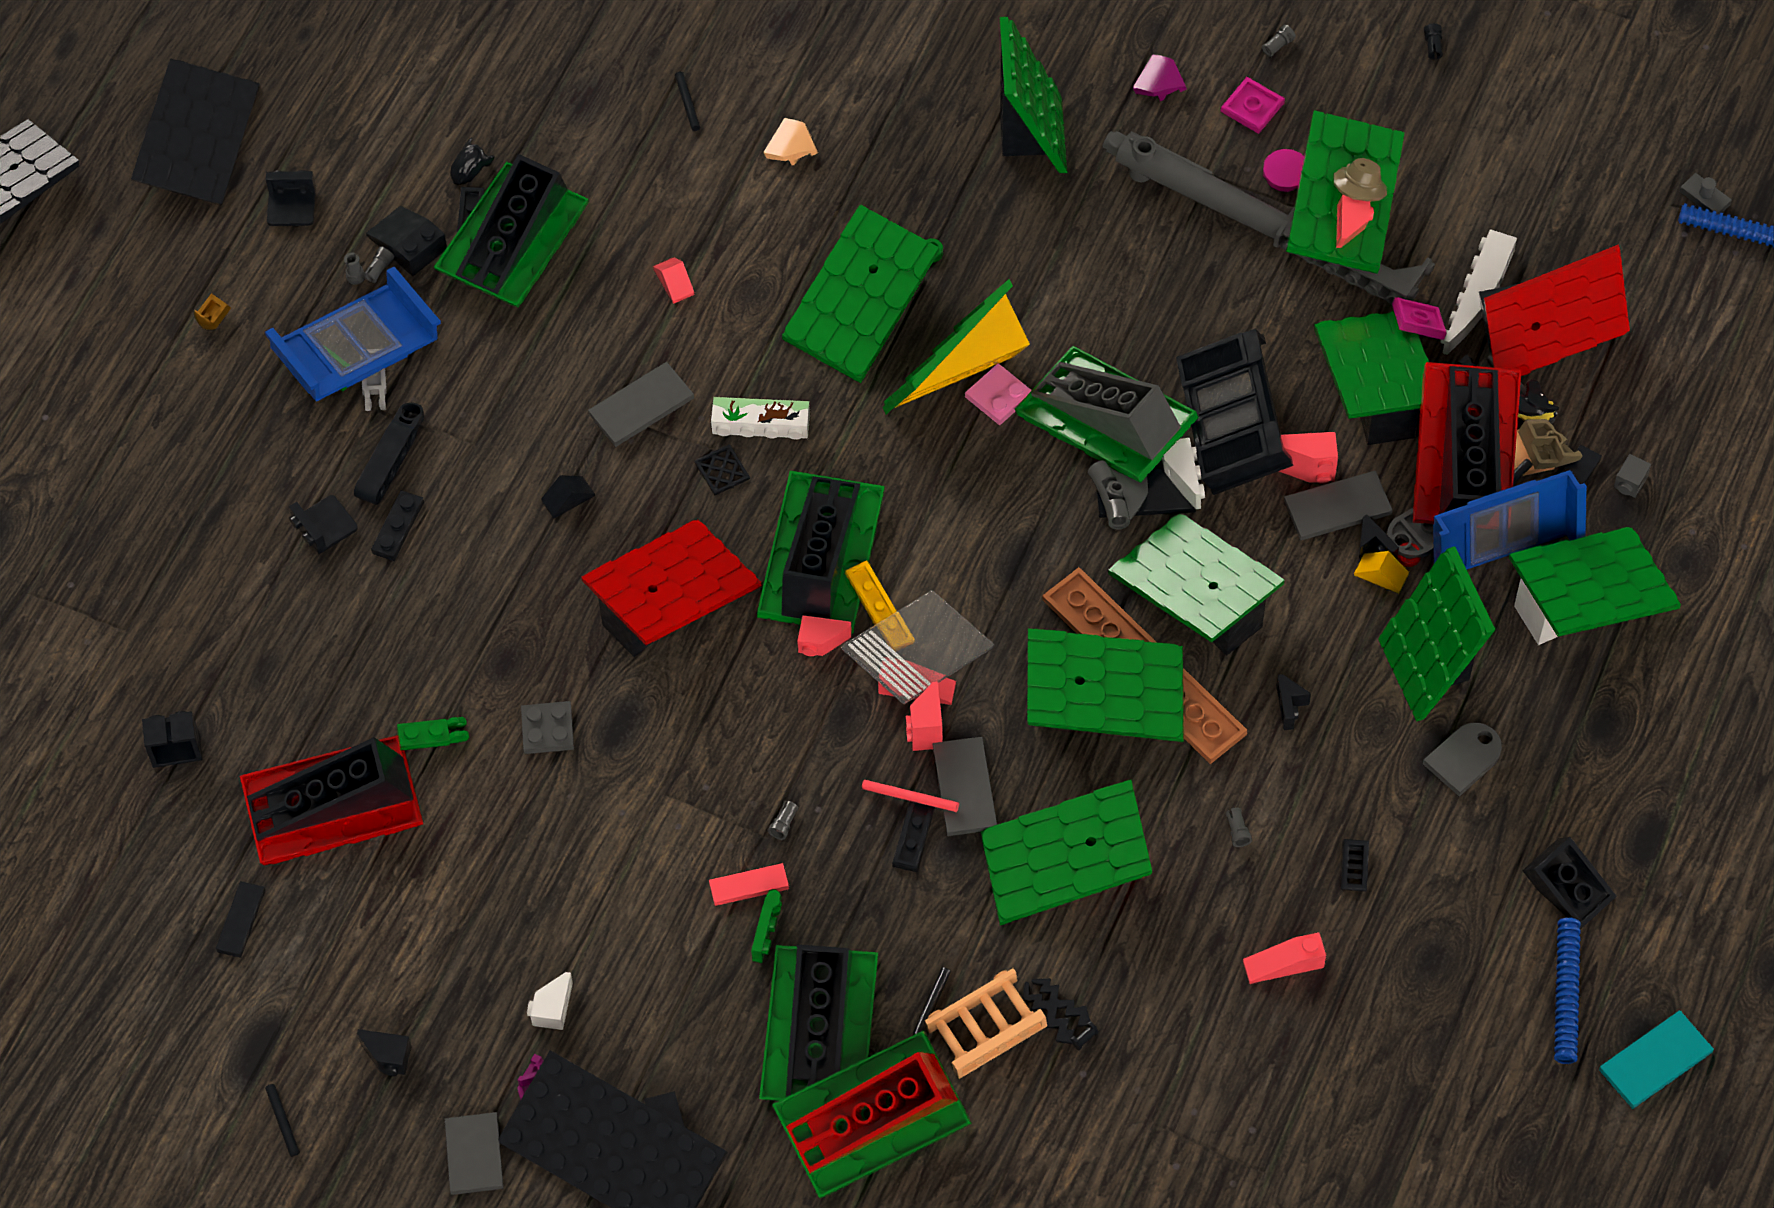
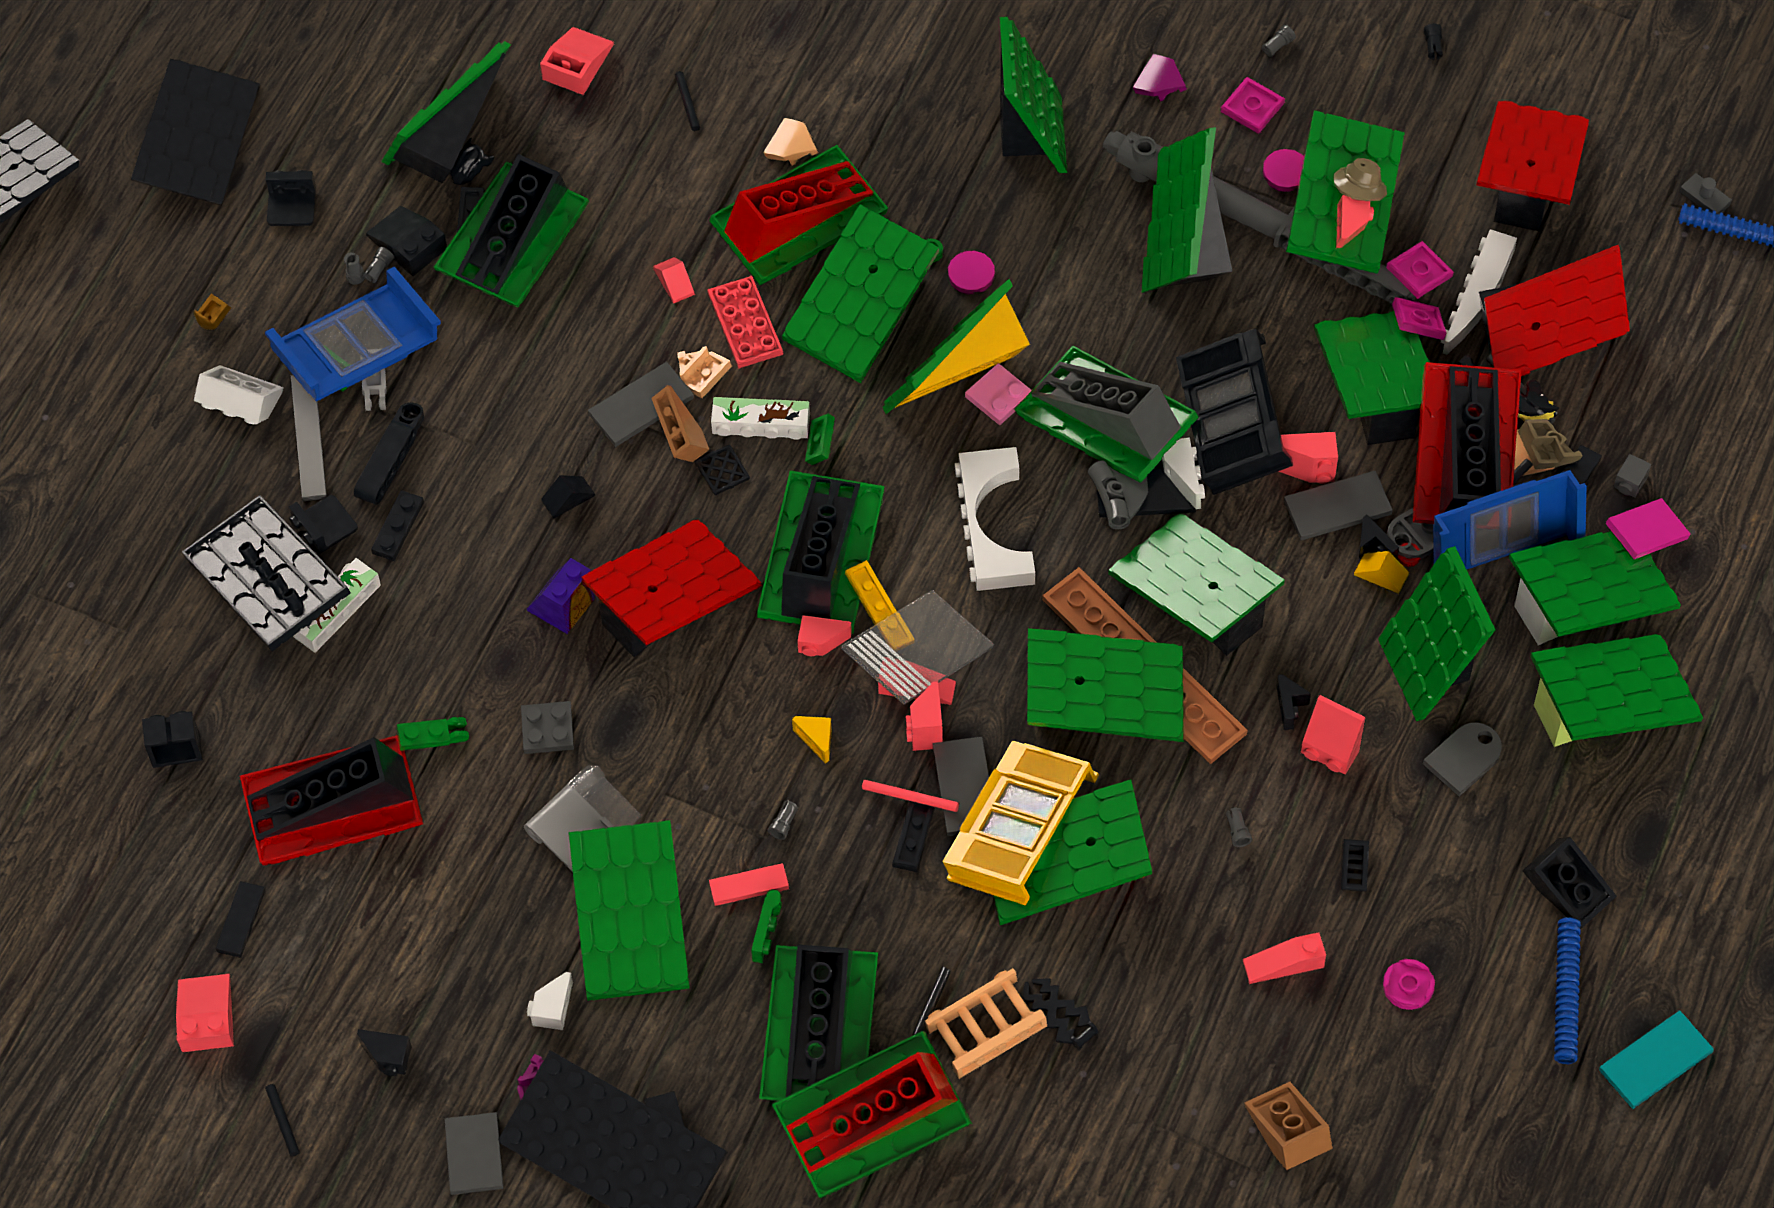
none -> coral slope [176,974,234,1052]
none -> piece [182,495,351,651]
none -> white slope [194,365,284,424]
none -> light grey tile [291,375,327,502]
none -> white brick [293,558,381,653]
none -> black piece [381,41,511,183]
none -> door [524,765,642,872]
none -> dark purple slope [527,558,595,634]
none -> coral slope [540,27,614,95]
none -> green piece [568,820,690,1001]
none -> medium nougat slope [651,385,709,462]
none -> light nougat slope [677,346,732,398]
none -> coral tile [708,276,783,369]
none -> red piece [709,145,888,285]
none -> yellow slope [792,716,832,764]
none -> green plate [805,413,835,465]
none -> yellow piece [943,741,1099,905]
none -> dark pink tile [948,251,995,294]
none -> white arch [955,447,1035,591]
none -> green piece [1142,127,1232,293]
none -> medium nougat slope [1245,1082,1332,1170]
none -> coral slope [1301,695,1365,775]
none -> dark pink tile [1383,959,1435,1010]
none -> dark pink tile [1386,241,1454,299]
none -> red piece [1477,101,1589,232]
none -> green piece [1530,634,1703,747]
none -> dark pink tile [1605,498,1690,559]

